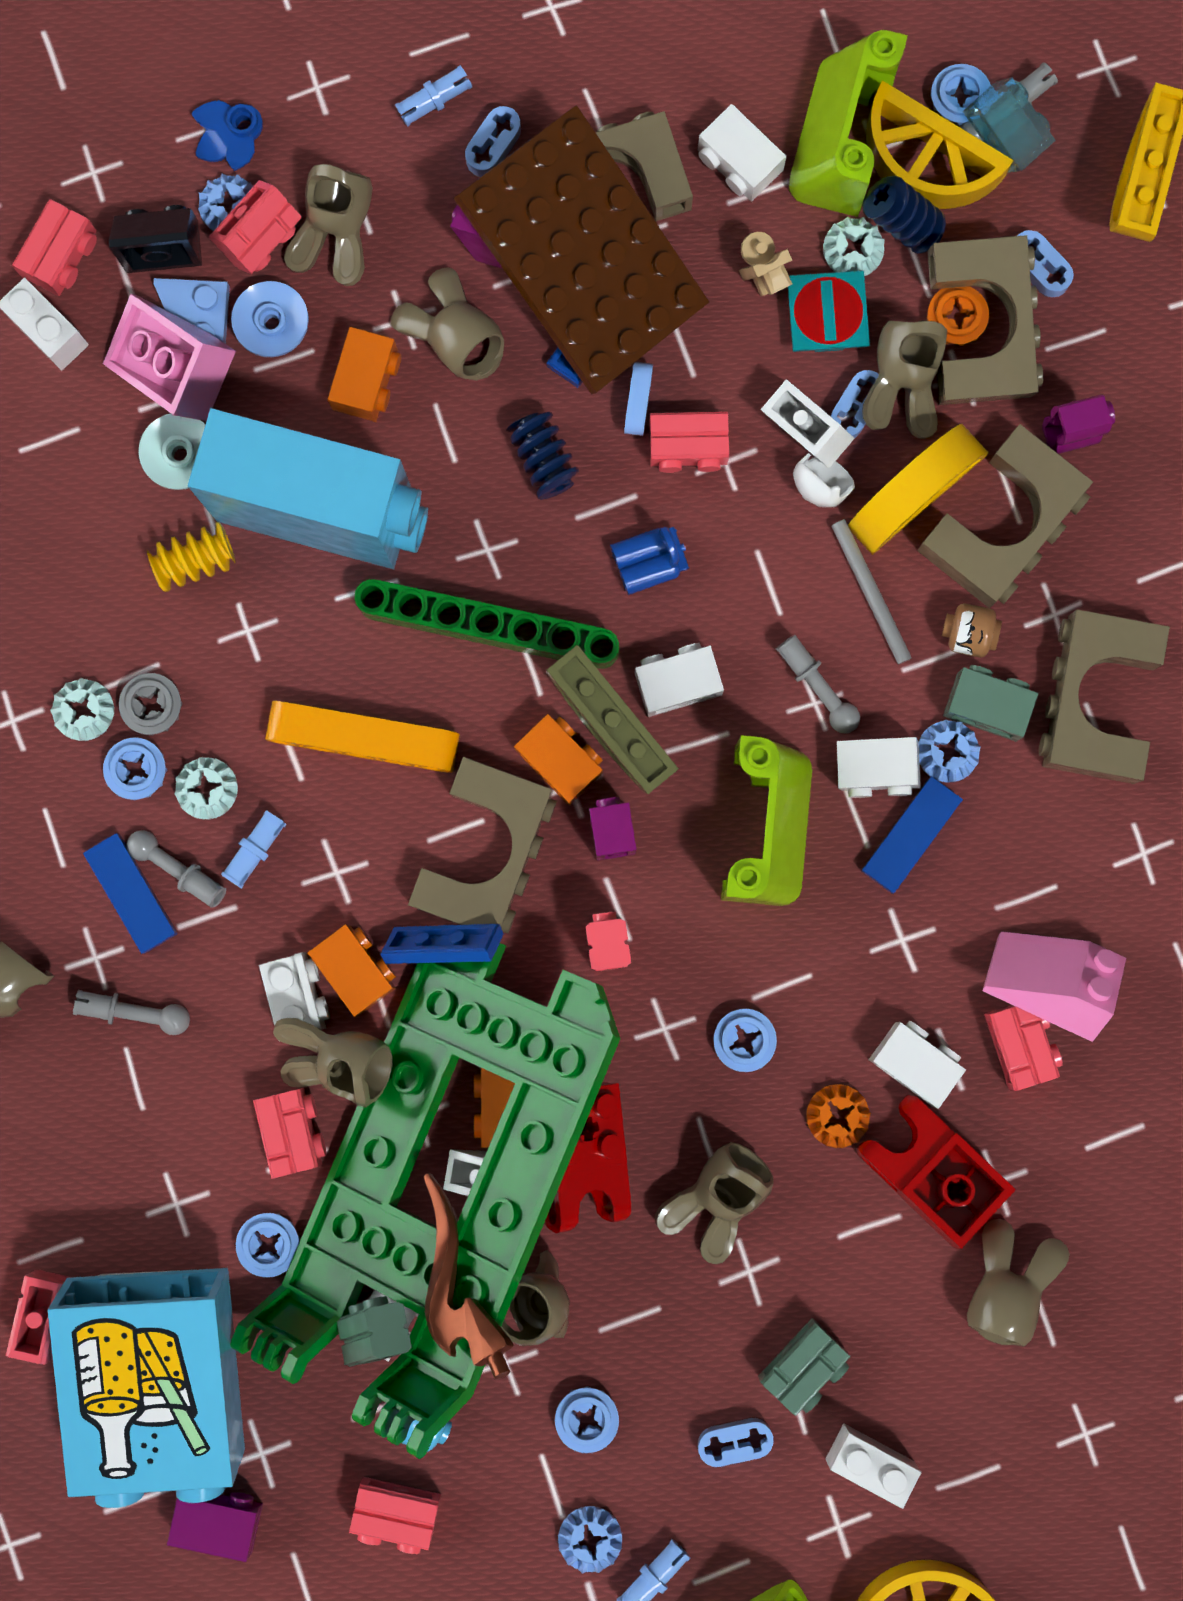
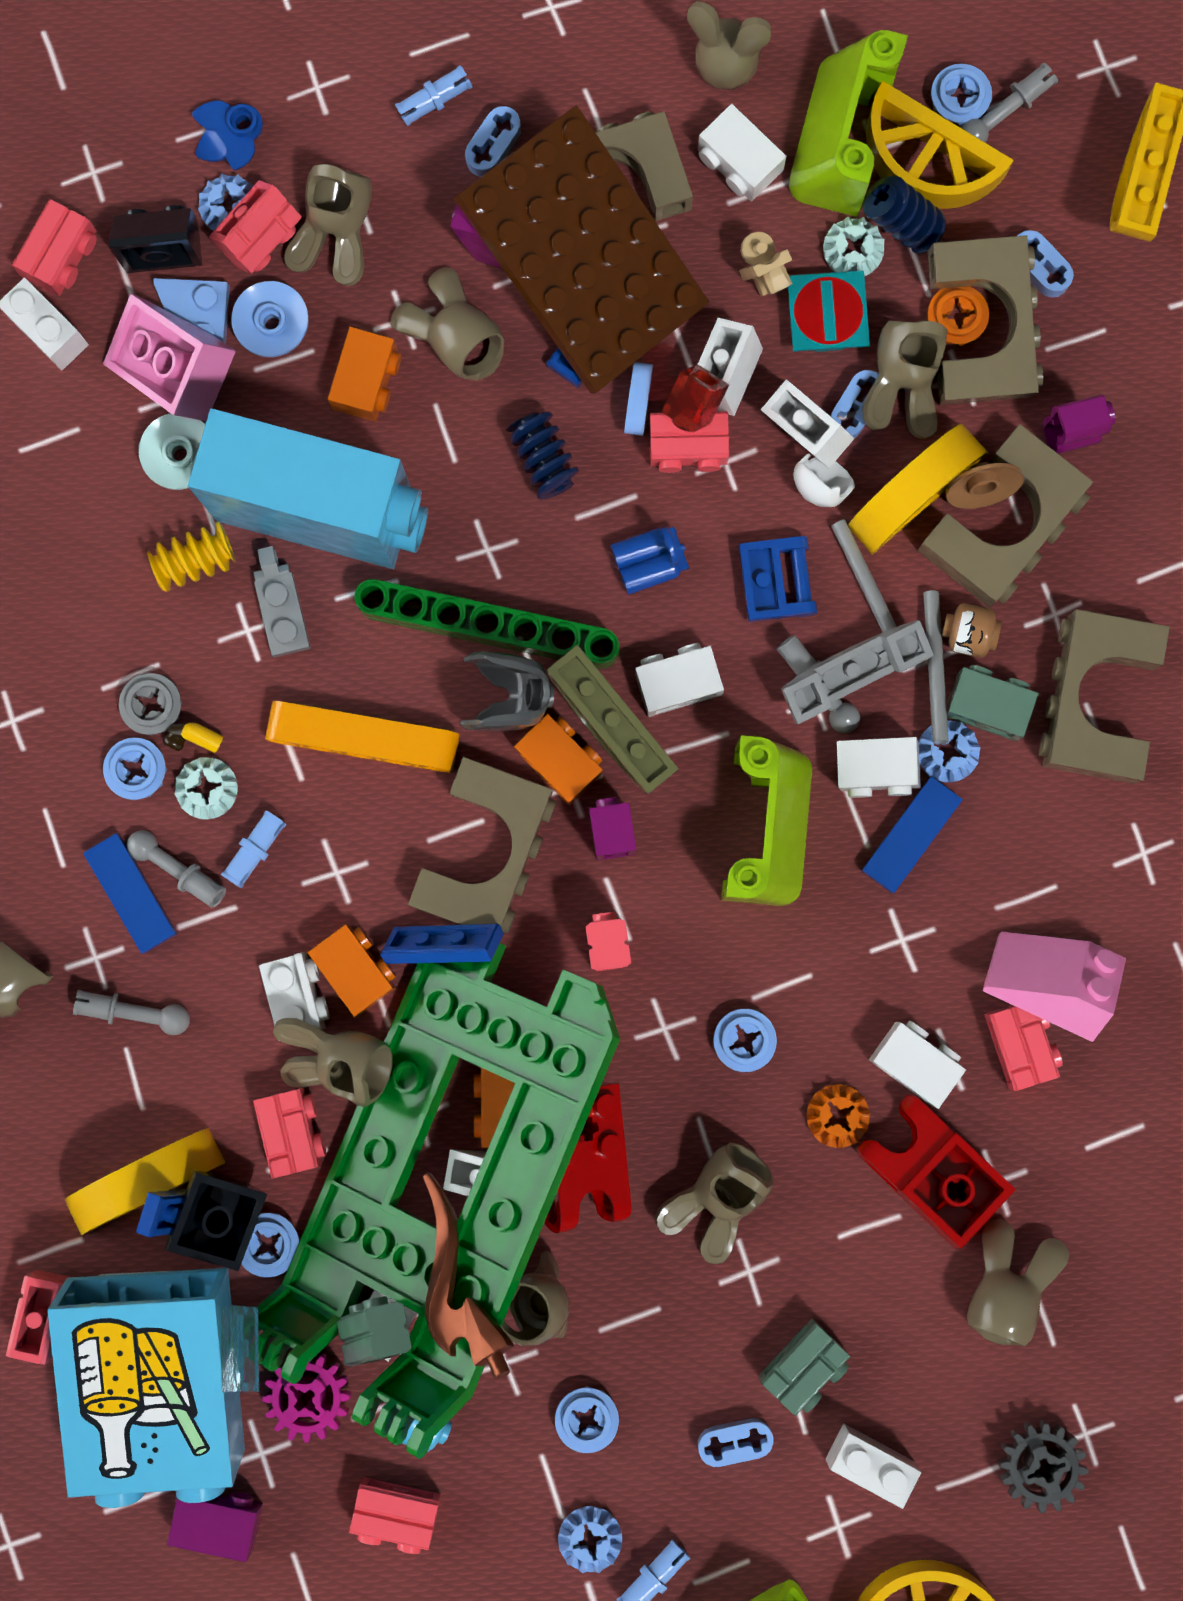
light aqua gear [50,678,114,741] -> none
clear light blue brick [962,77,1056,173] -> none
none -> yellow window [64,1128,225,1236]
none -> blue tile [136,1189,186,1237]
none -> yellow arm [163,723,223,753]
none -> black slope [164,1171,267,1271]
none -> clear light blue tile [222,1305,259,1393]
none -> light grey hinge [254,546,311,658]
none -> dark pink gear [262,1353,352,1443]
none -> dark grey animal [460,651,554,731]
none -> clear red brick [662,364,729,433]
none -> dark tan piece [687,1,771,90]
none -> white brick [688,318,763,416]
none -> blue plate [738,536,818,623]
none -> light grey slope [781,620,934,724]
none -> light grey bar [923,590,949,744]
none -> medium nougat dish [946,462,1024,509]
none -> dark grey gear [997,1420,1089,1513]

